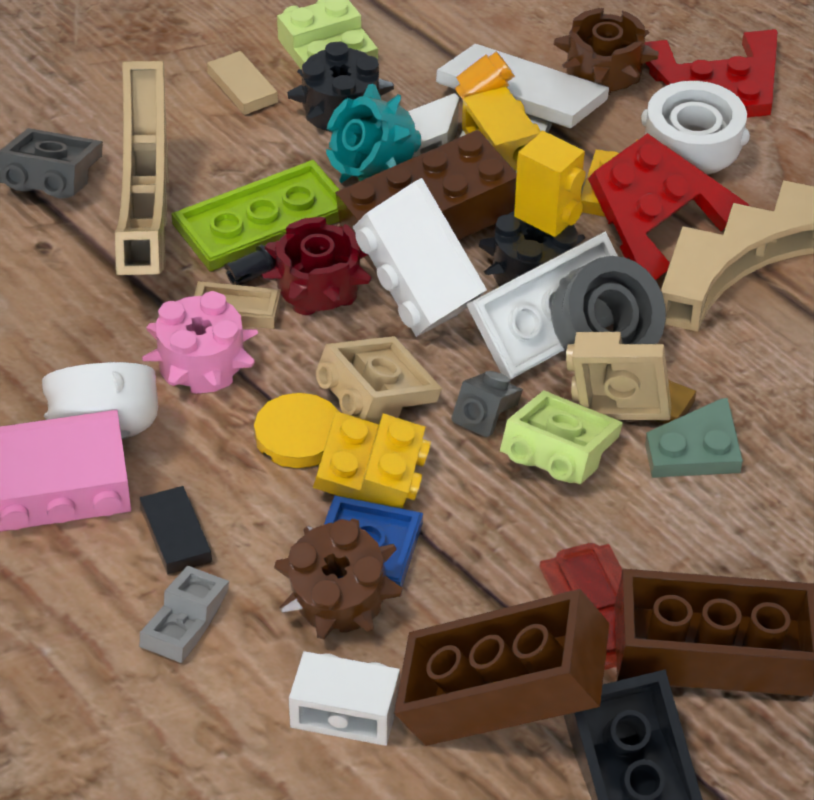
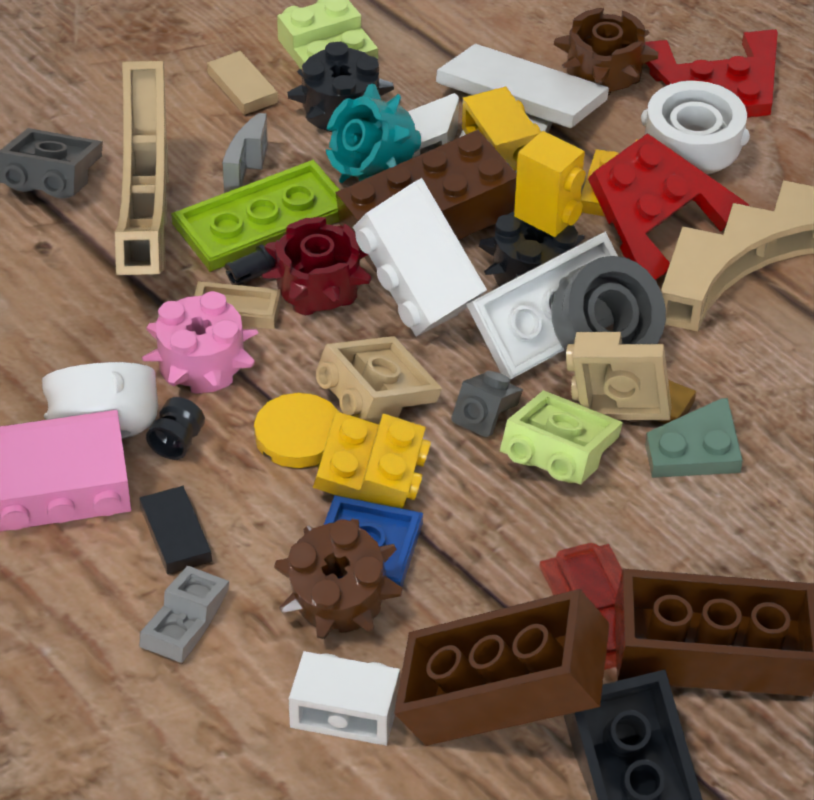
light orange brick [455,51,515,100] -> none
none -> black wheel [146,397,205,460]
none -> light grey slope [222,113,268,193]

